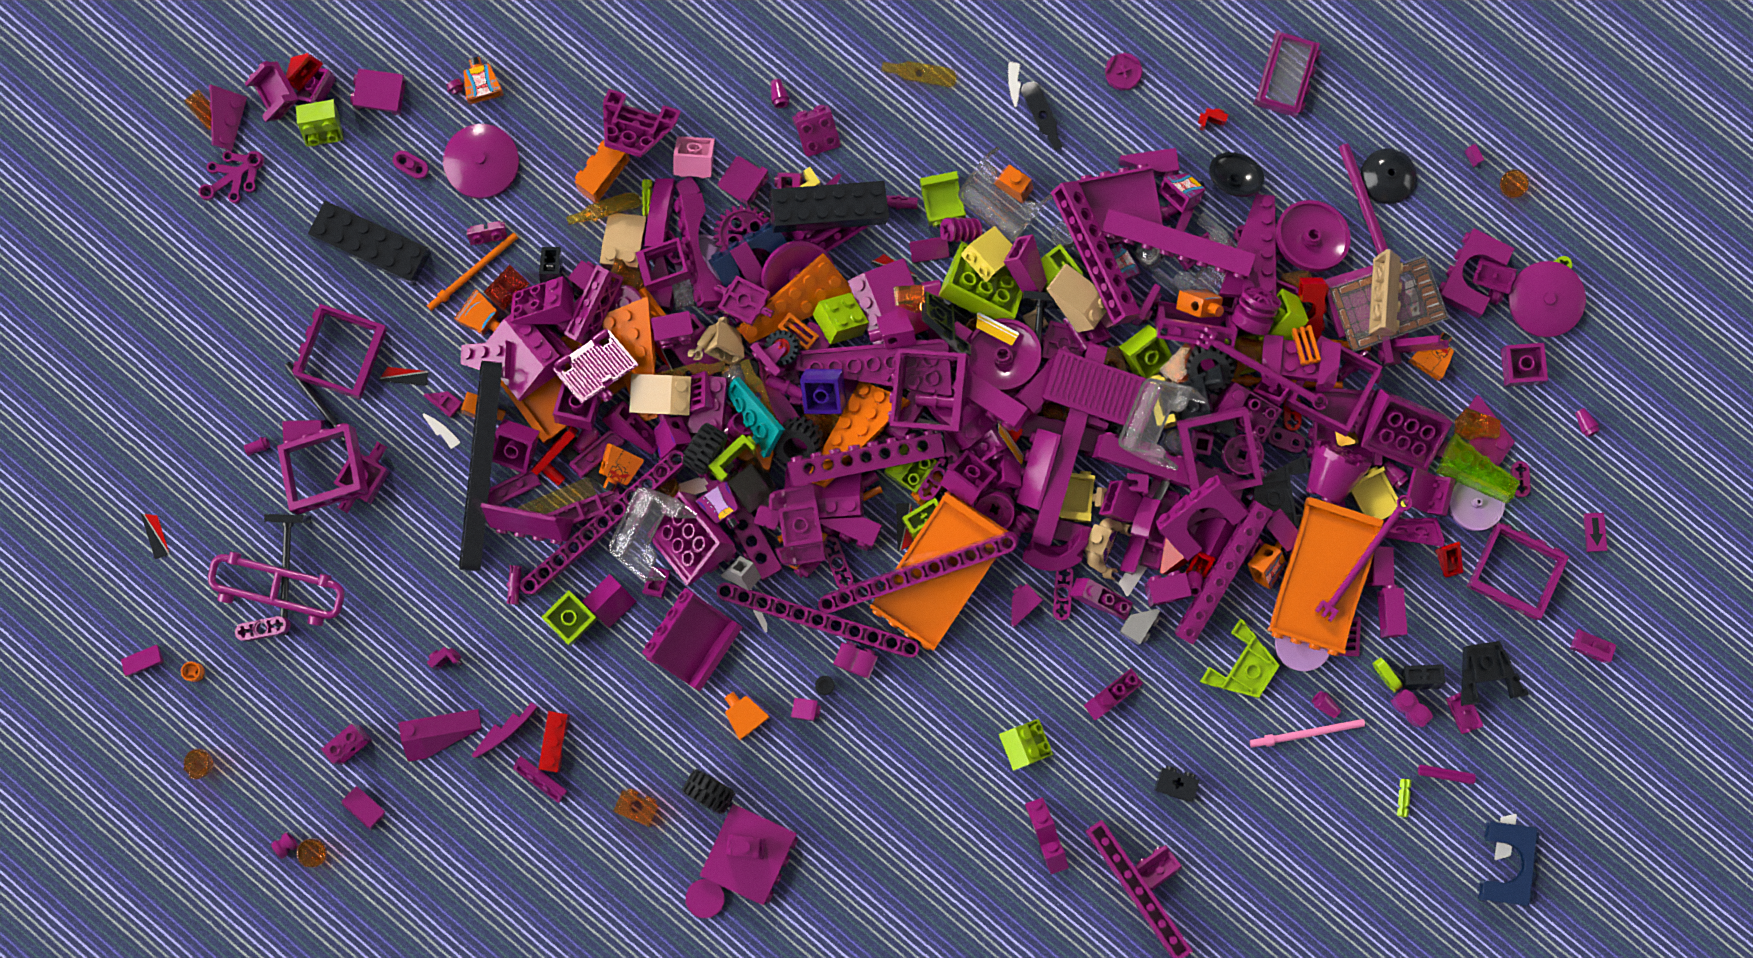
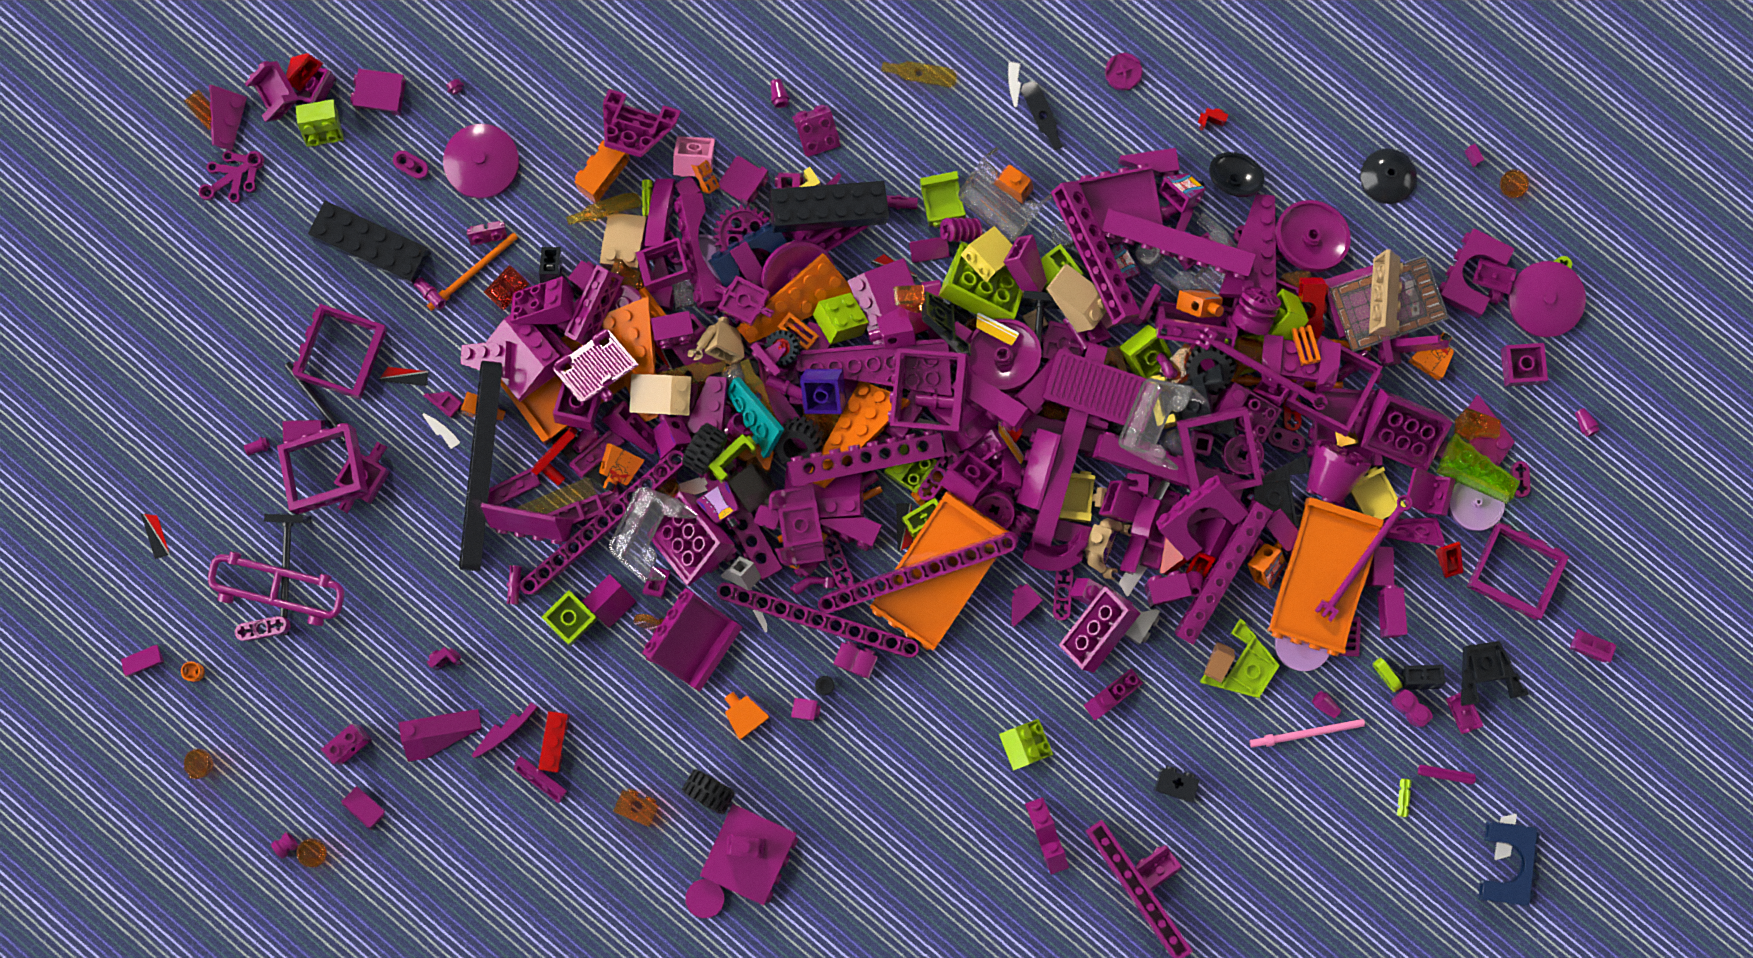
orange torso [454,289,500,335] -> none
torso [464,57,504,105] -> none
magenta brick [492,419,540,474] -> none
magenta slope [689,371,713,413] -> none
window [1253,30,1321,118] -> none
magenta axle [1339,143,1388,255] -> none
magenta cone [1381,461,1409,489] -> none
magenta tile [1583,513,1607,552] -> none
none -> magenta pin [414,277,446,309]
none -> clear orange tile [633,614,664,631]
none -> orange piece [691,160,720,194]
none -> magenta piece [790,576,835,594]
none -> magenta slope [1059,586,1141,673]
none -> magenta arm [1156,353,1178,379]
none -> medium nougat slope [1204,641,1235,682]

